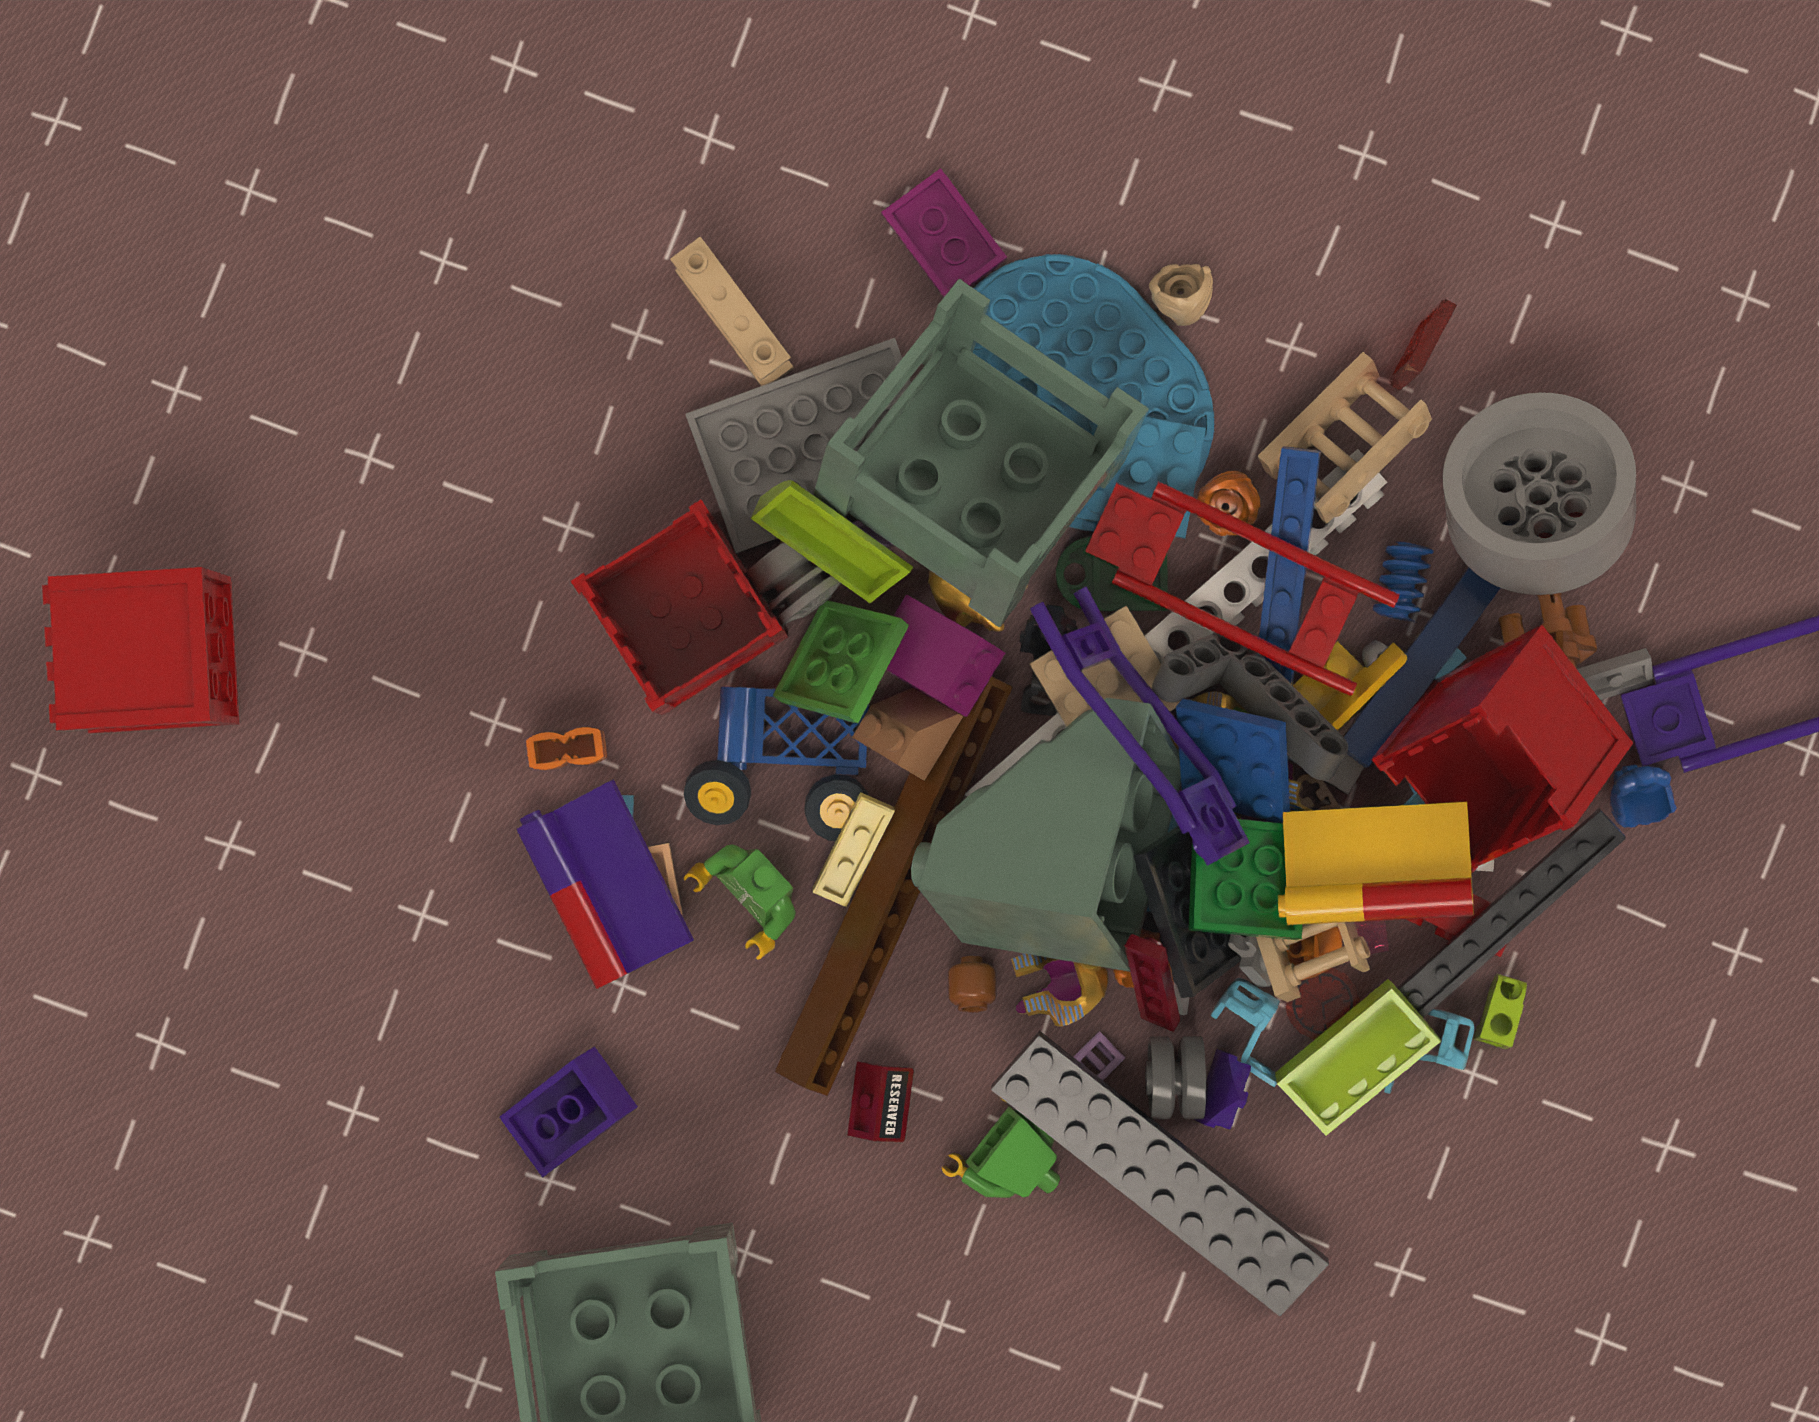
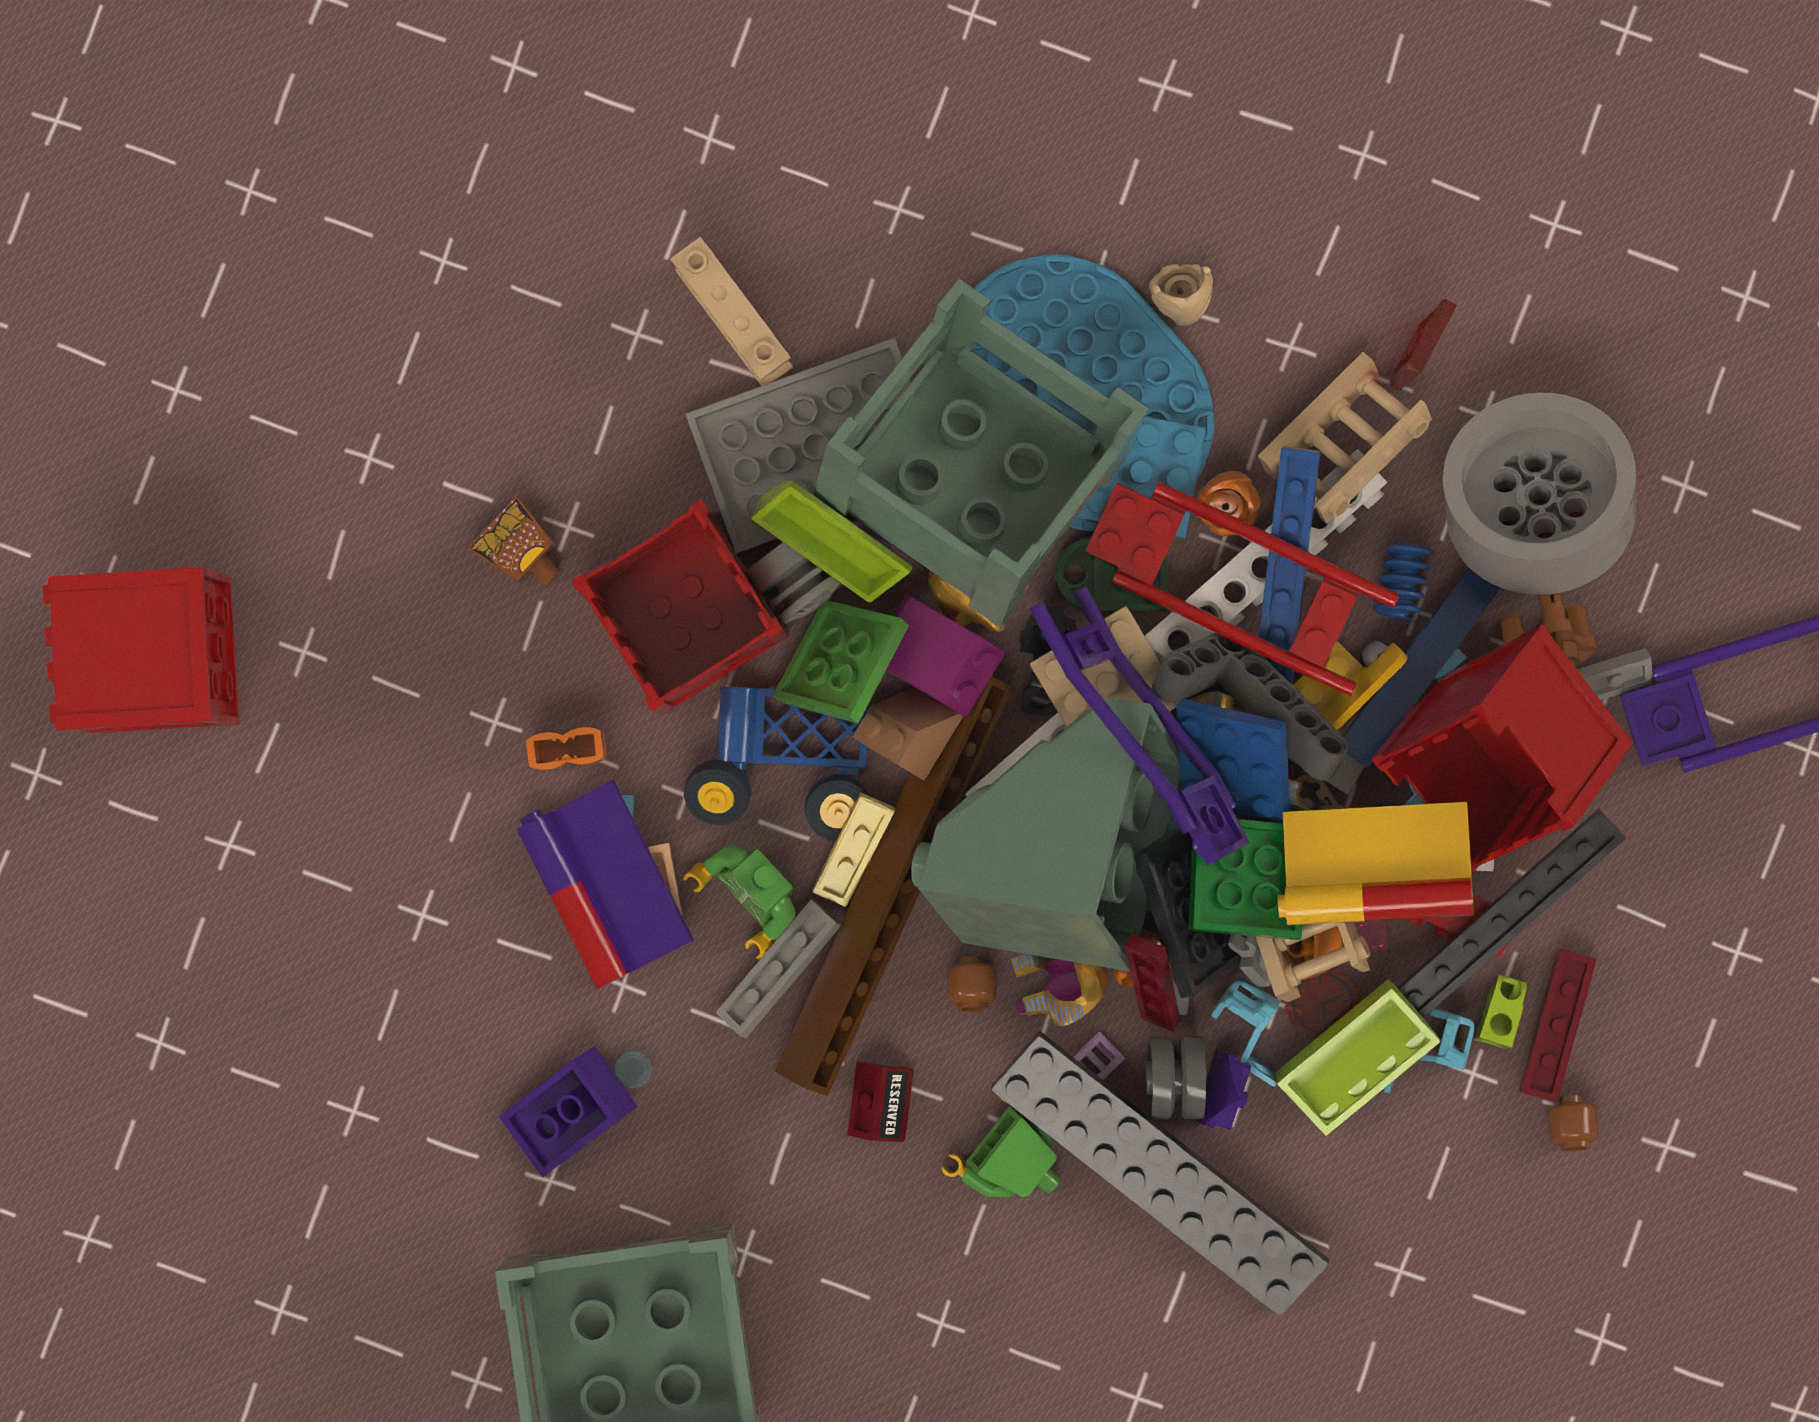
magenta plate [881,168,1007,298] -> none
blue hair [1610,764,1677,828] -> none
none -> torso [468,496,561,587]
none -> clear light blue plate [615,1051,652,1088]
none -> light grey plate [715,899,842,1039]
none -> dark red plate [1519,948,1597,1103]
none -> dark orange head [1548,1095,1599,1152]

